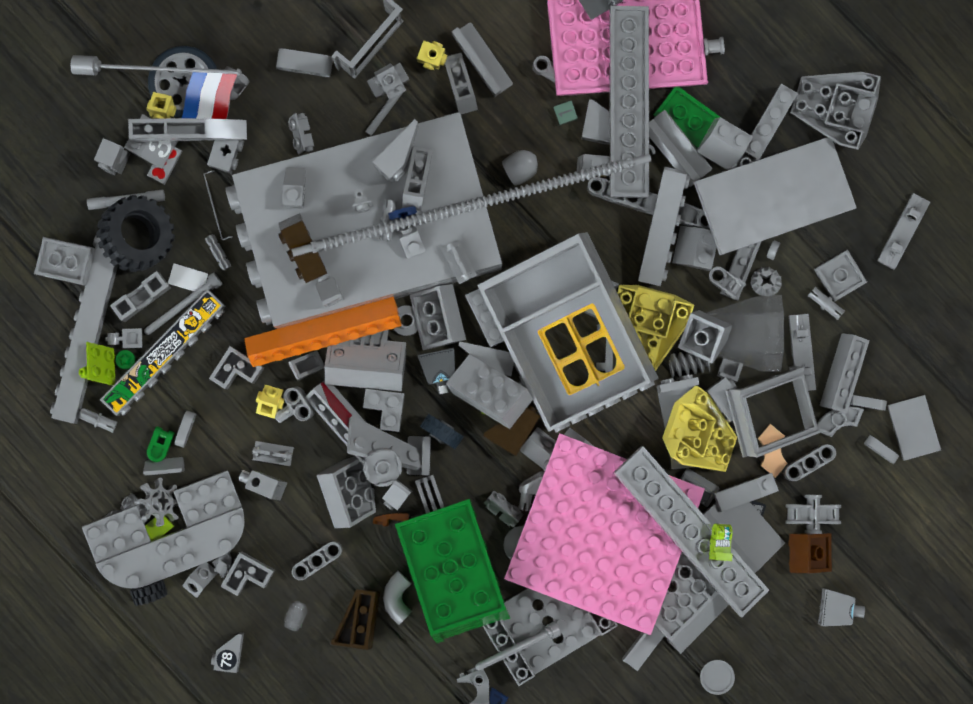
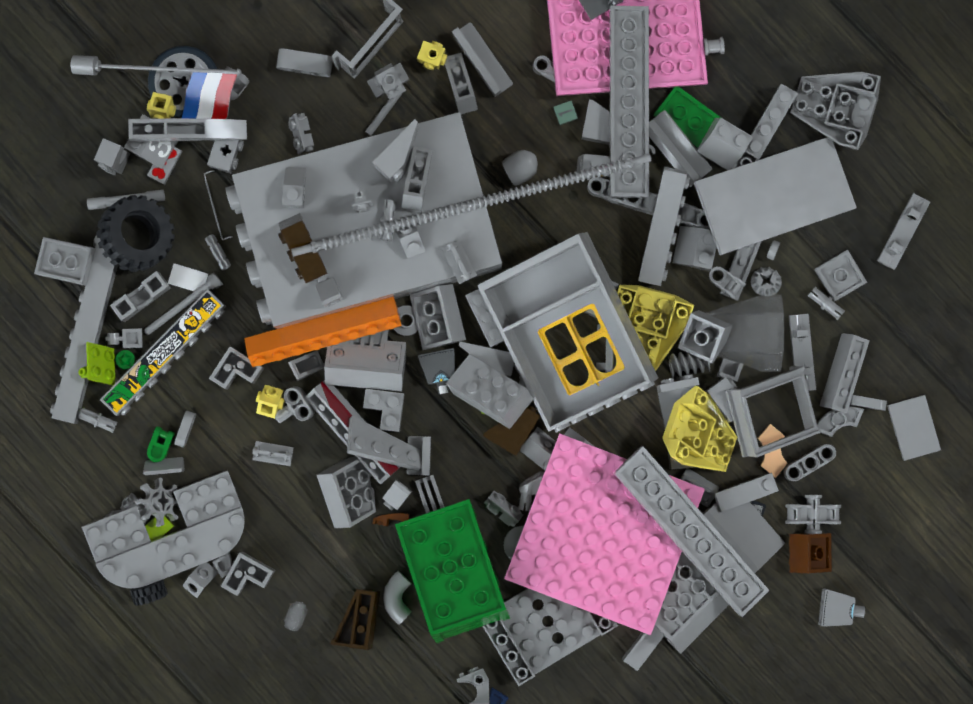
light grey slope [211,632,244,673] -> none
light grey piece [214,559,231,576] -> none
light grey torso [239,470,287,501] -> none
light grey beam [292,541,343,580] -> none
light grey tile [363,448,402,487] -> none
dark blue tile [388,206,417,220] -> none
black wheel [420,413,464,449] -> none
light grey piece [475,622,561,670] -> none
light grey piece [700,660,735,695] -> none
lime leg [709,523,733,561] -> none
light grey beam [864,435,899,464] -> none

